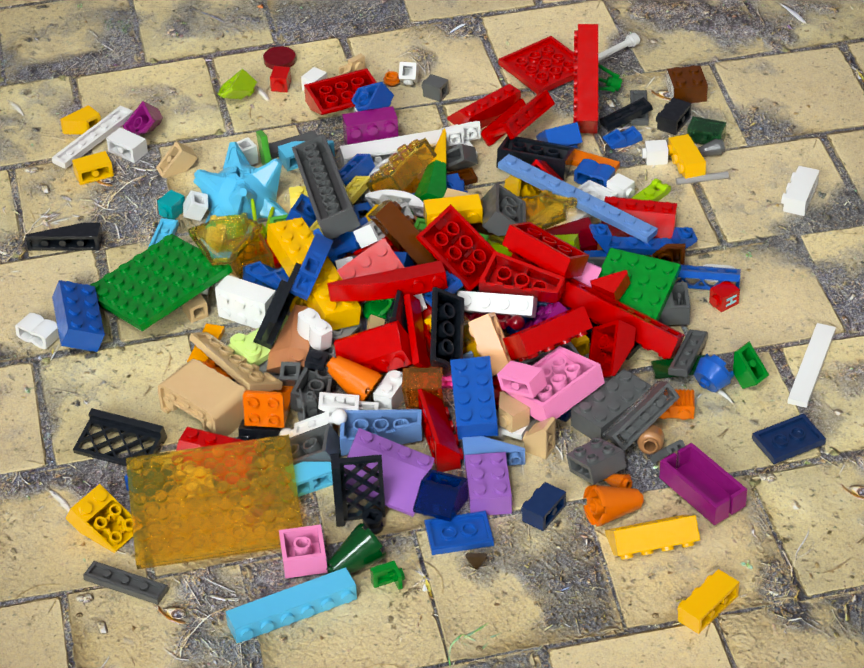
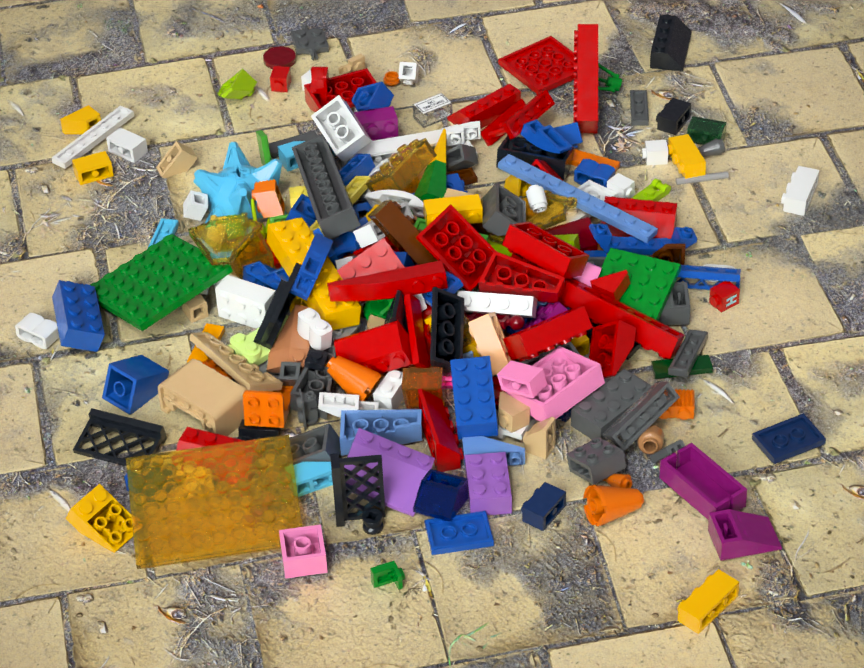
black slope [25,223,103,251] -> none
dark grey tile [83,561,168,605] -> none
magenta slope [123,101,163,135] -> none
teal brick [157,190,185,220] -> none
medium azure brick [225,567,357,643] -> none
white brick [237,137,259,165] -> none
white plate [279,409,347,441] -> none
dark green cone [326,523,386,574] -> none
dark grey brick [422,74,449,102] -> none
dark brown slope [465,553,487,570] -> none
white piece [598,33,640,61] -> none
black tile [599,97,653,132] -> none
blue slope [602,126,643,149] -> none
yellow slope [605,514,700,559] -> none
reddish brown brick [666,65,708,103] -> none
blue cone [694,353,734,392] -> none
green slope [733,341,769,389] -> none
white tile [788,323,836,408] -> none
none -> blue slope [102,355,169,415]
none -> brick [252,179,285,218]
none -> dark grey plate [291,24,329,61]
none -> red panel [310,67,329,94]
none -> white brick [311,95,372,162]
none -> clear brick [412,93,453,128]
none -> blue slope [520,119,573,154]
none -> white brick [526,185,548,213]
none -> black slope [650,14,692,72]
none -> magenta slope [708,509,782,561]

